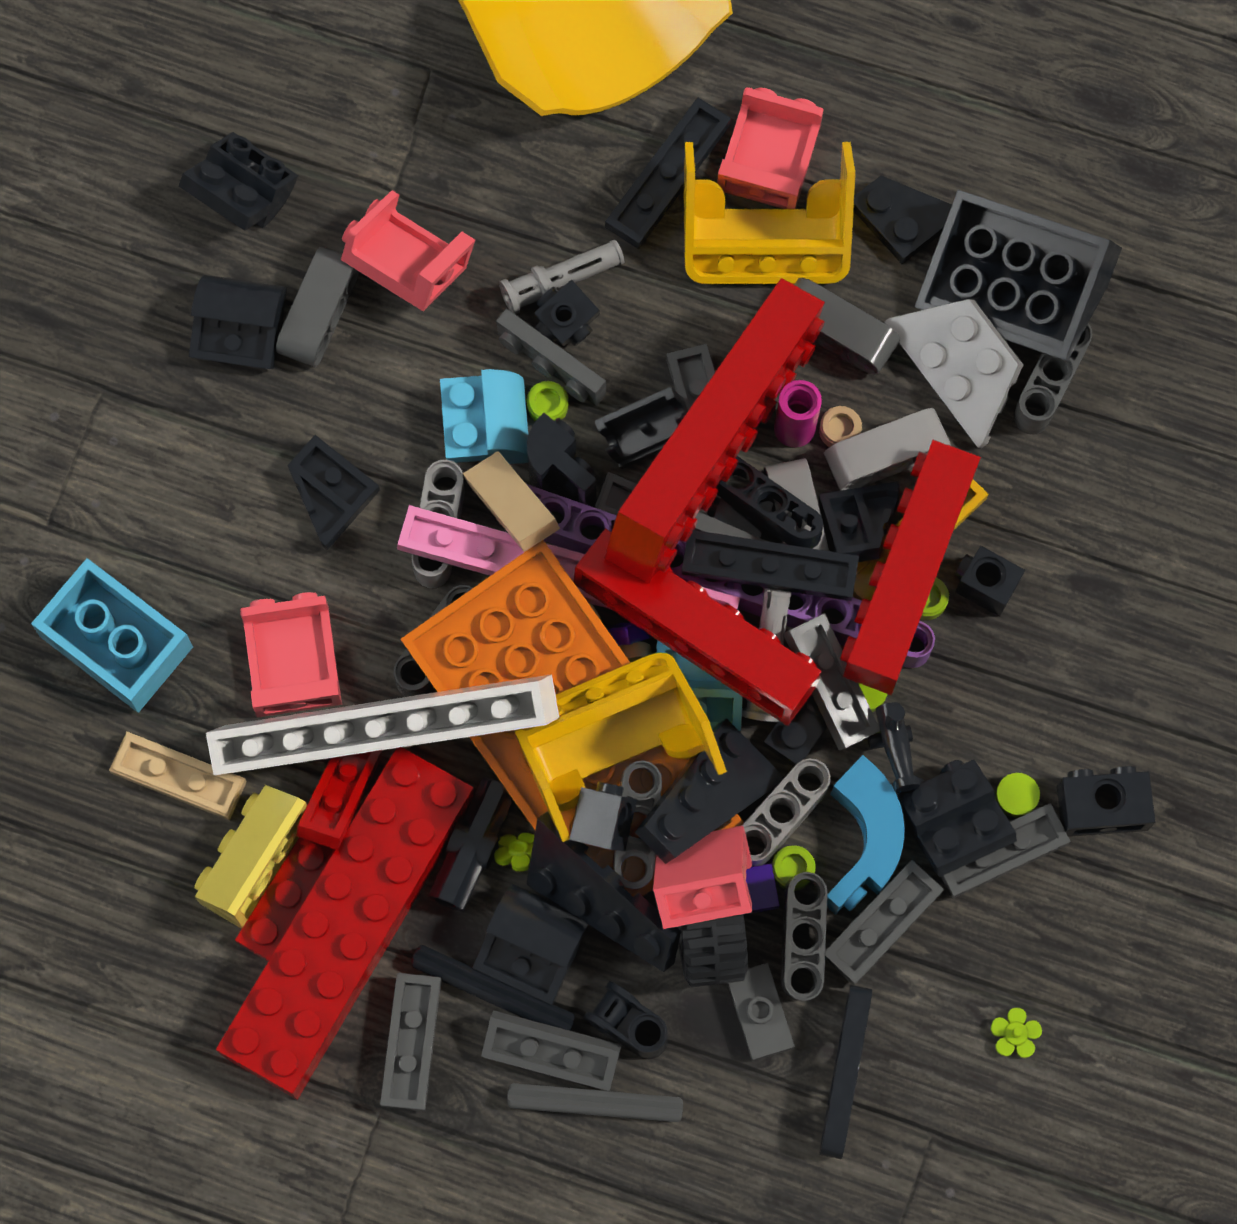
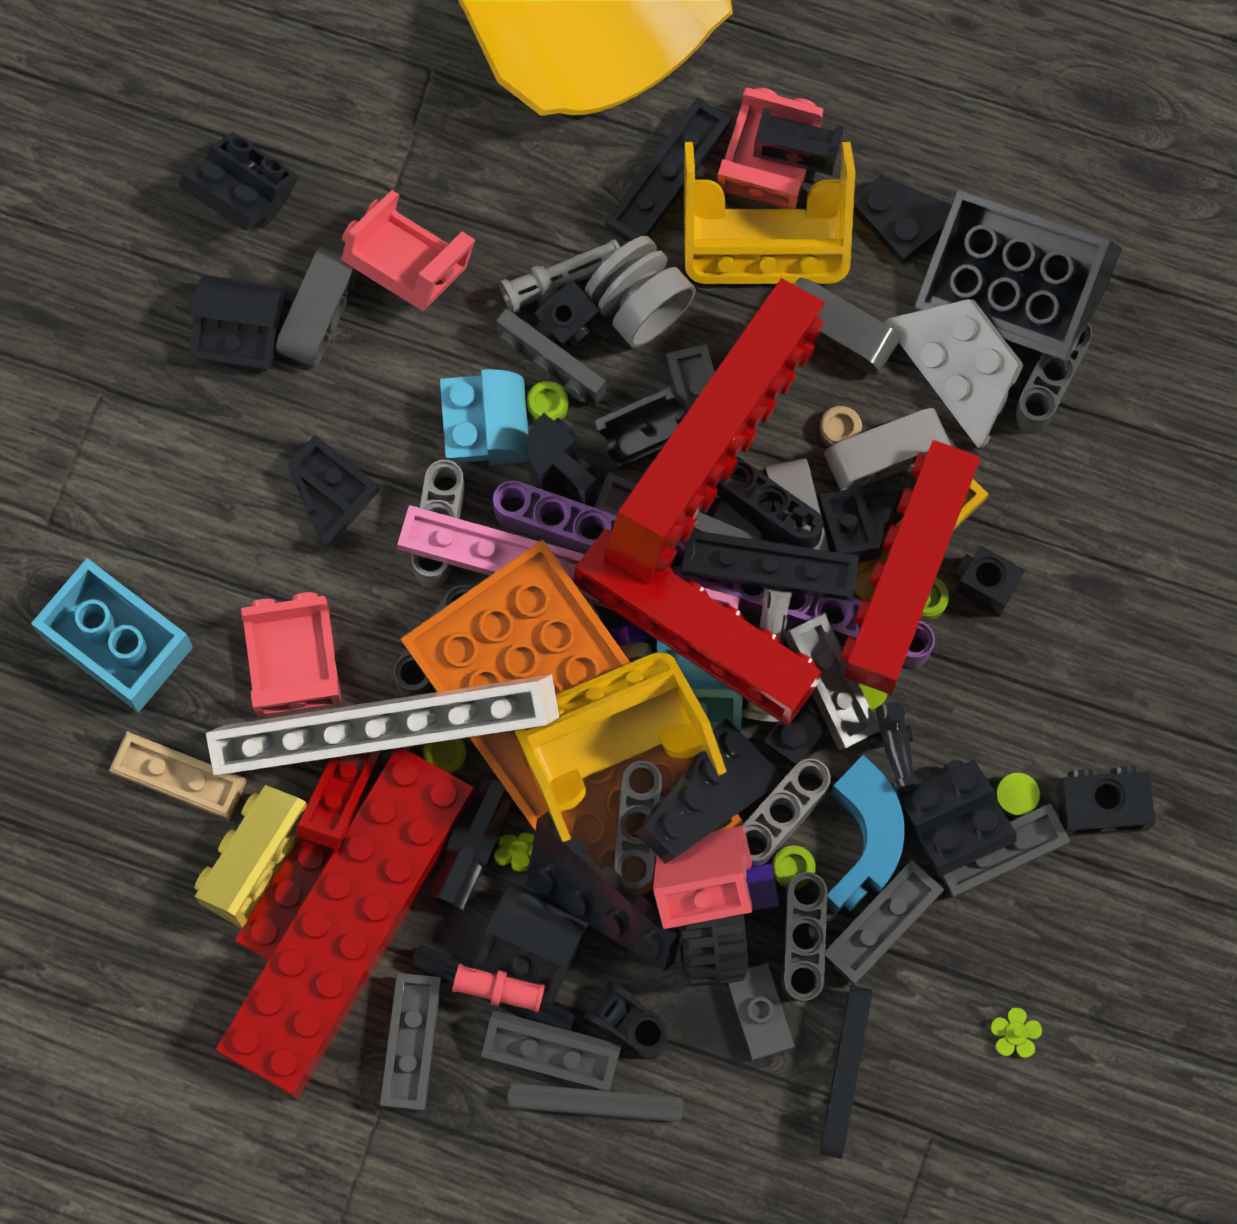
tan tile [463,451,560,552] -> none
brick [569,782,637,851] -> none
dark pink pin [774,380,822,448] -> none
none -> lime tile [423,738,467,775]
none -> coral pin [452,964,545,1013]
none -> light grey wheel [584,236,696,348]
none -> black hinge [753,107,844,176]

